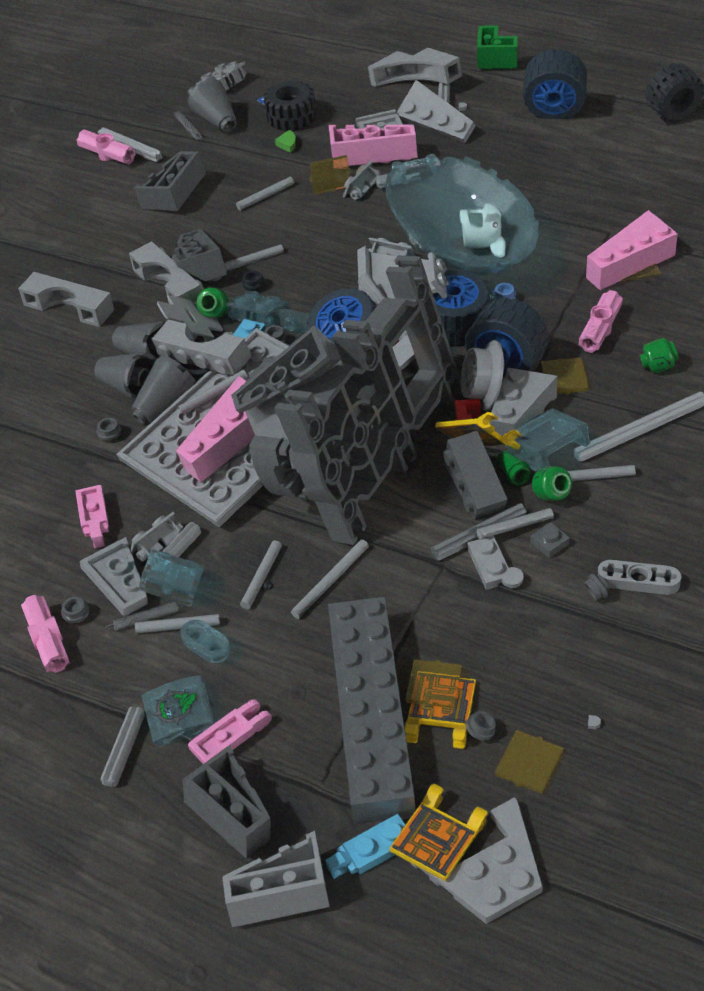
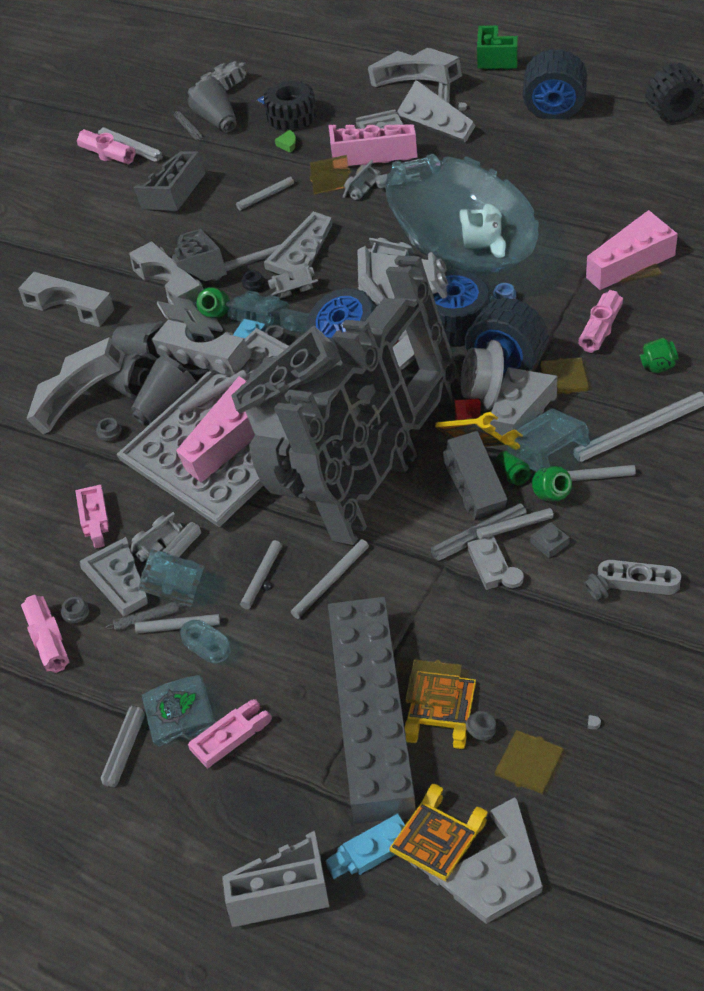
dark grey wedge [183,745,270,859] -> none
none -> light grey arch [27,337,125,434]
none -> light grey wing [264,211,332,279]
none -> light grey hinge [268,266,318,299]

